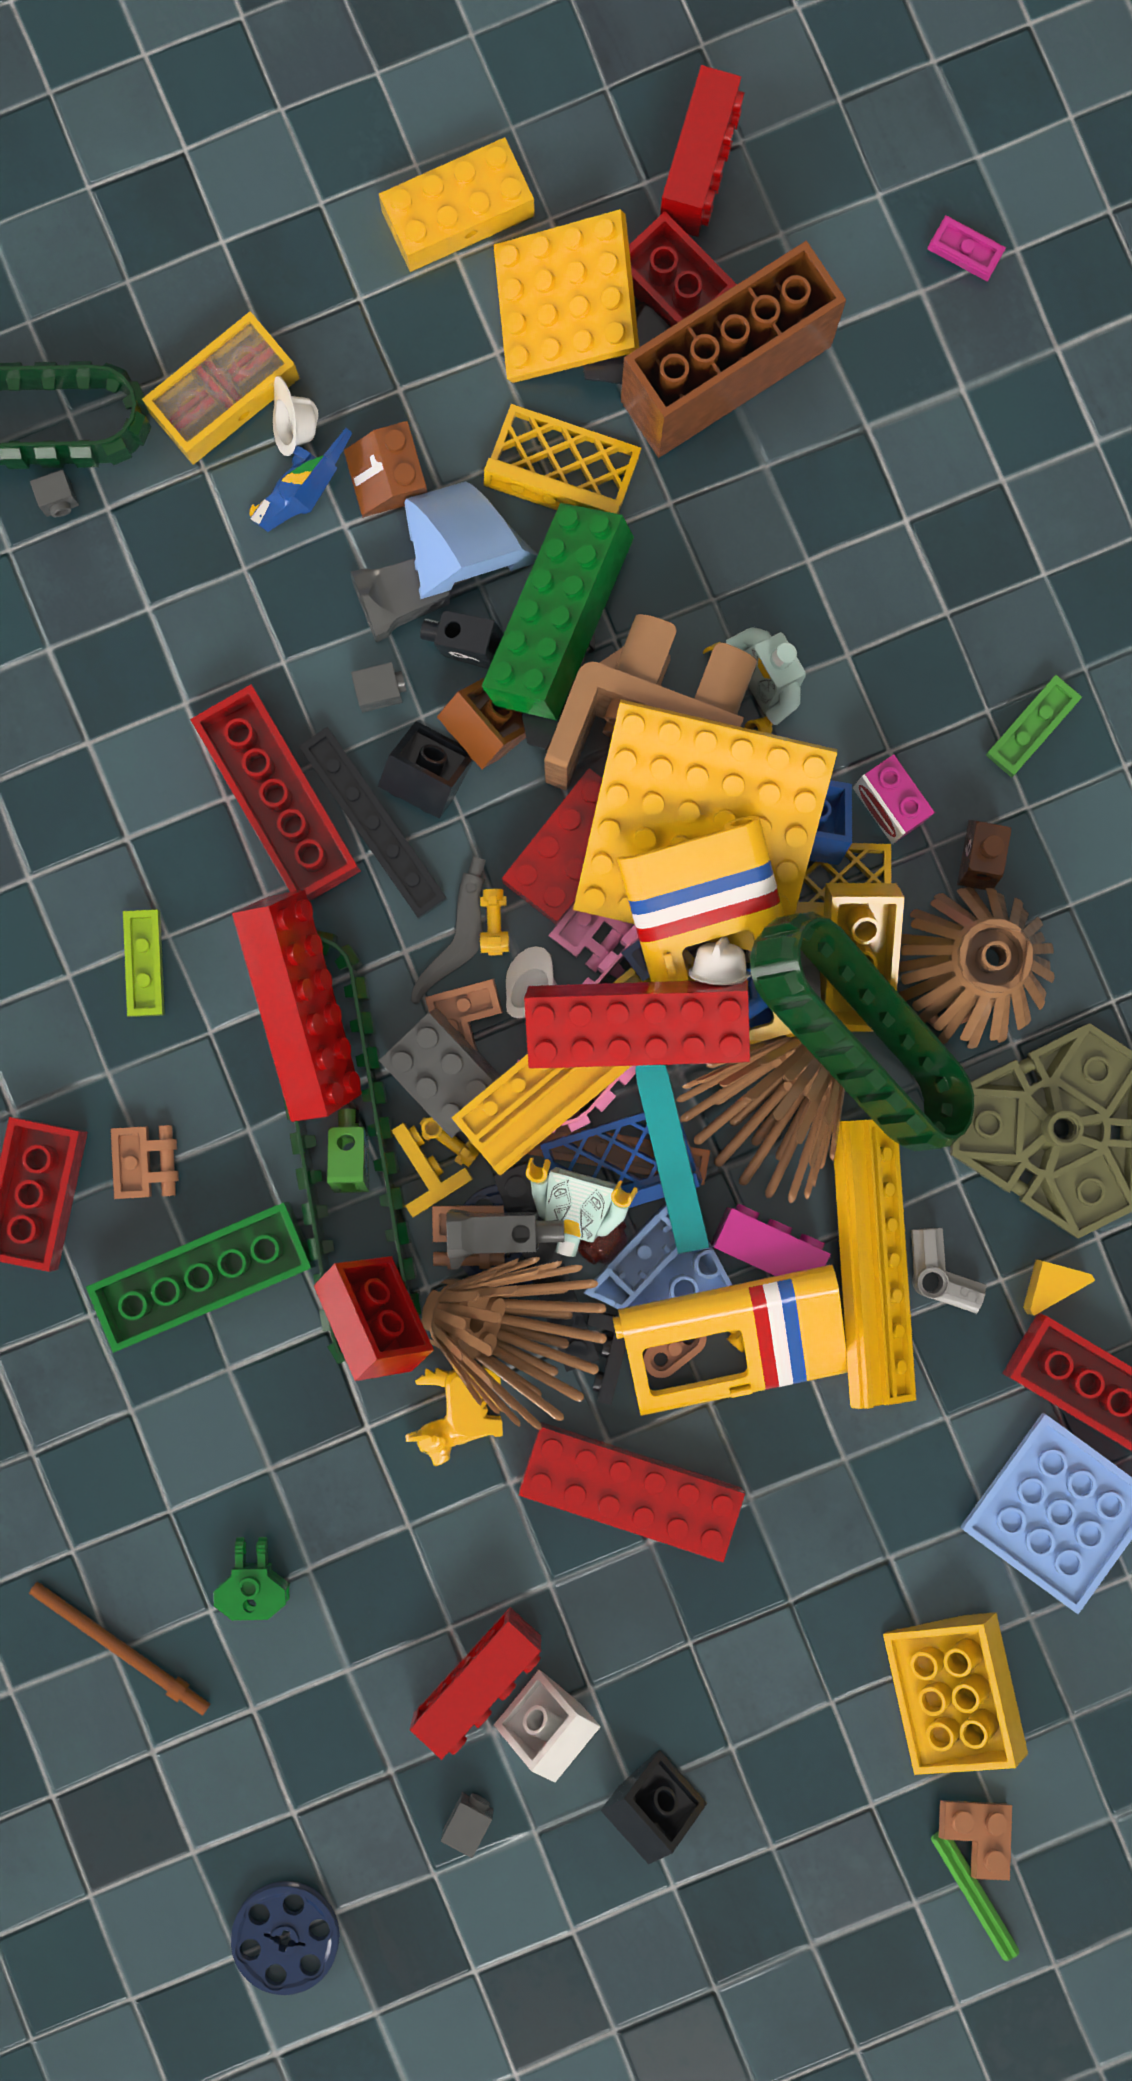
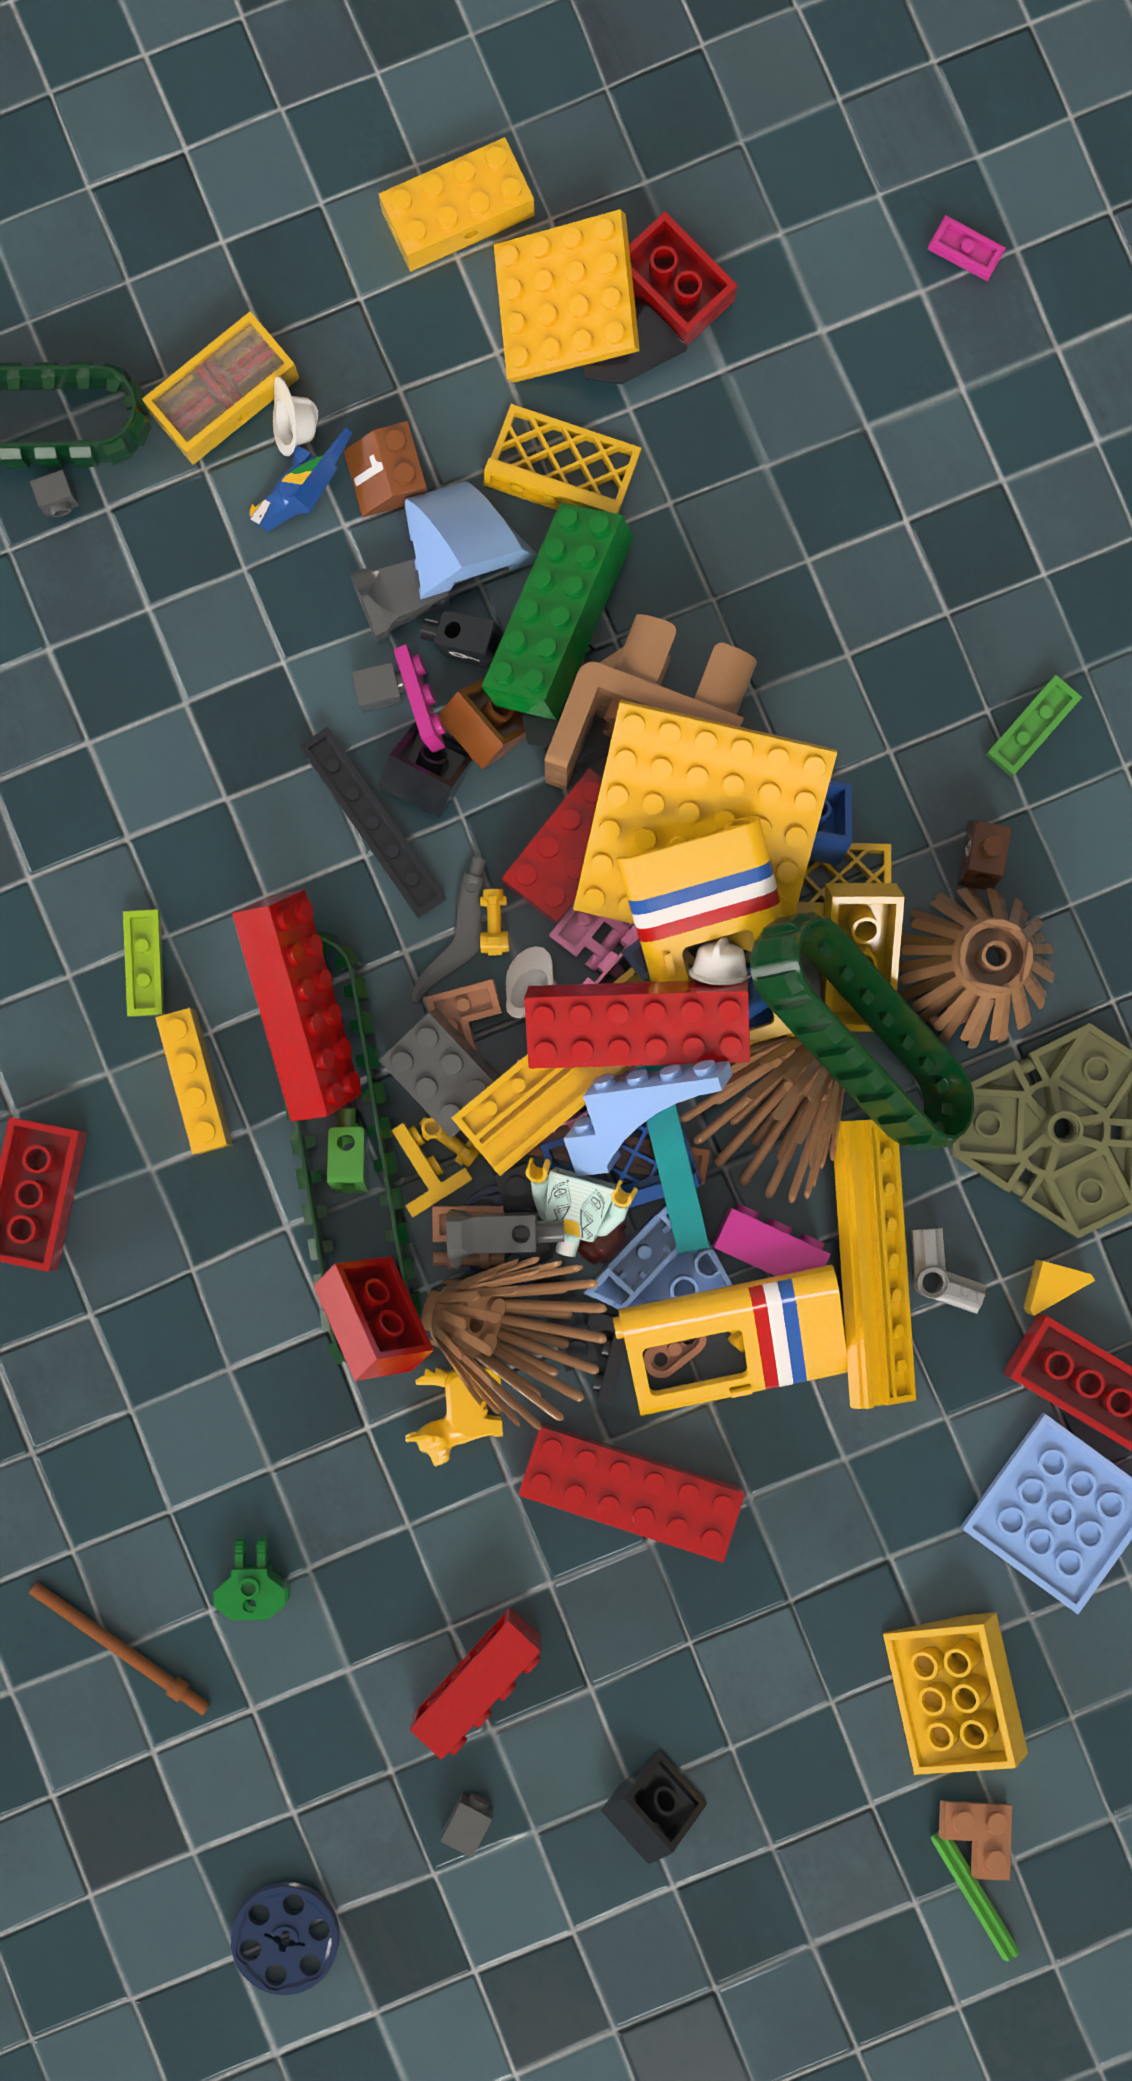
green brick [86,1202,316,1353] -> none
nougat plate [111,1125,179,1199] -> none
red brick [190,684,361,901] -> none
white slope [494,1670,601,1782] -> none
dark orange brick [621,240,846,458] -> none
red brick [660,65,745,237] -> none
light aqua torso [703,627,806,734] -> none
dark pink piece [853,754,935,845] -> none
none -> yellow brick [155,1008,233,1154]
none -> dark pink plate [393,644,446,753]
none -> light blue arch [564,1060,733,1176]

